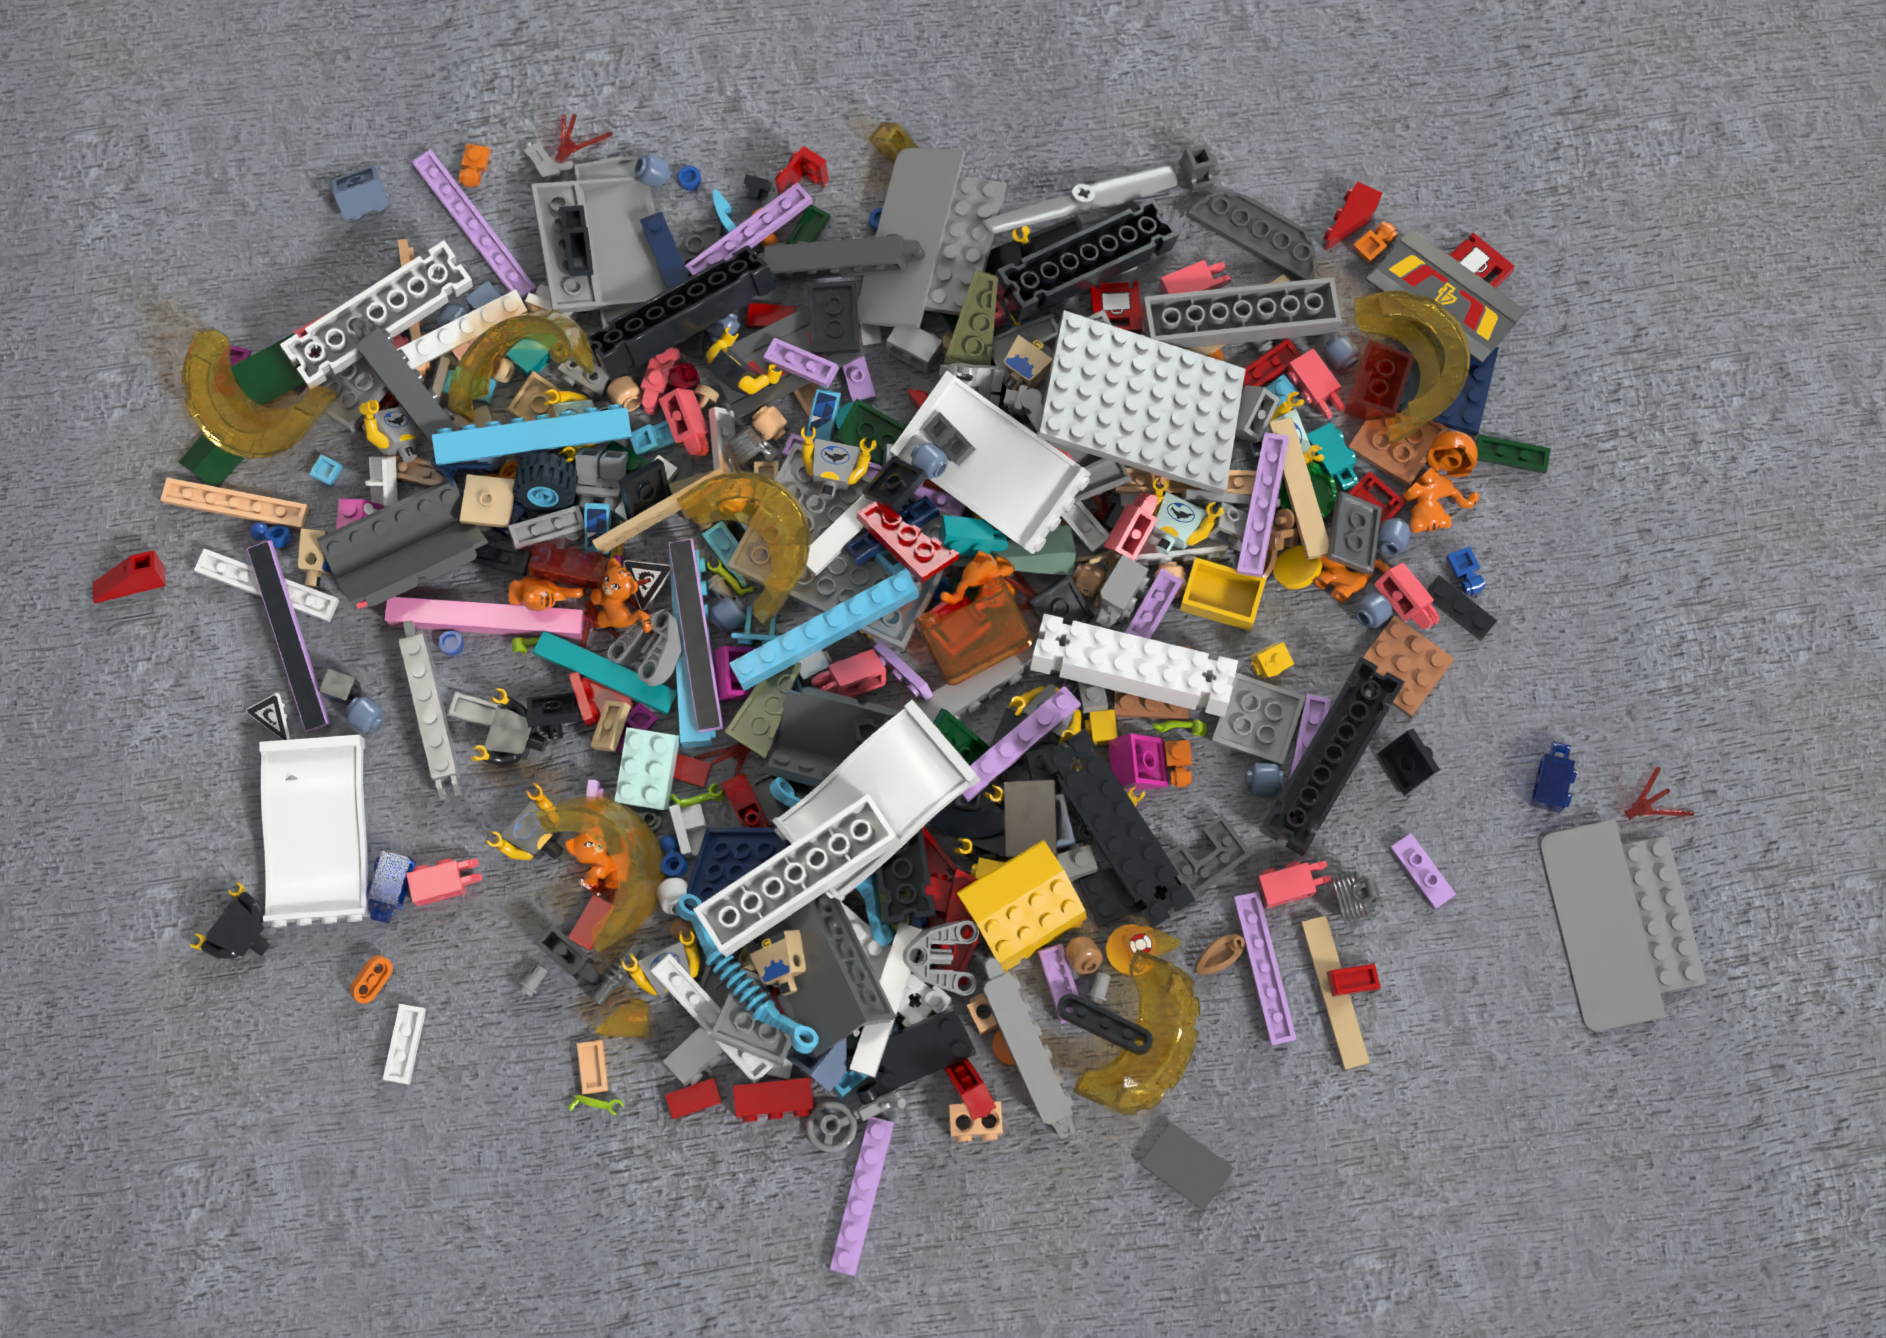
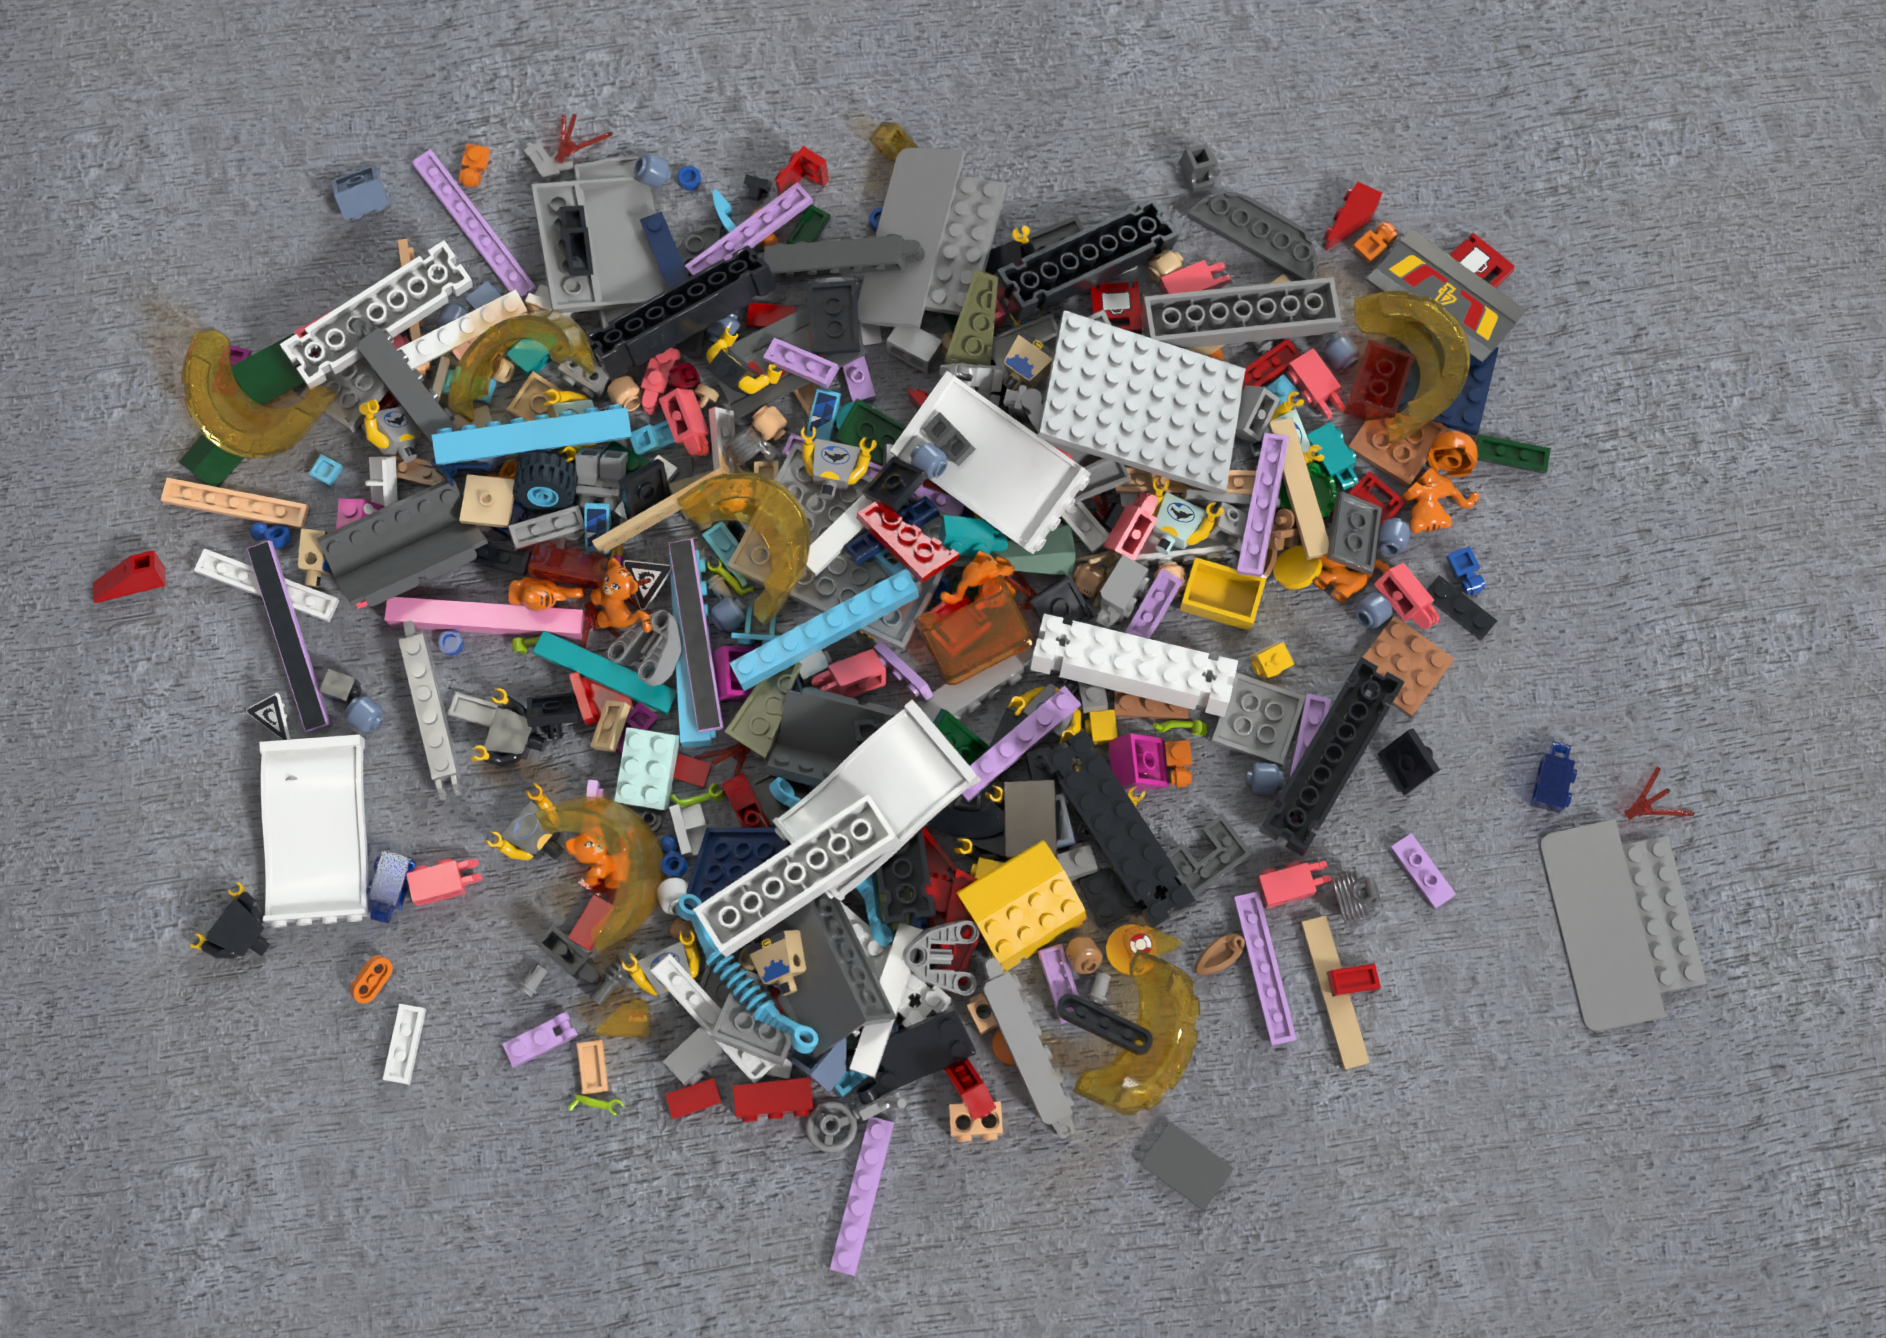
light grey piece [982,165,1177,234] -> none
none -> lavender plate [502,1012,578,1068]
none -> tan head [1148,249,1184,284]

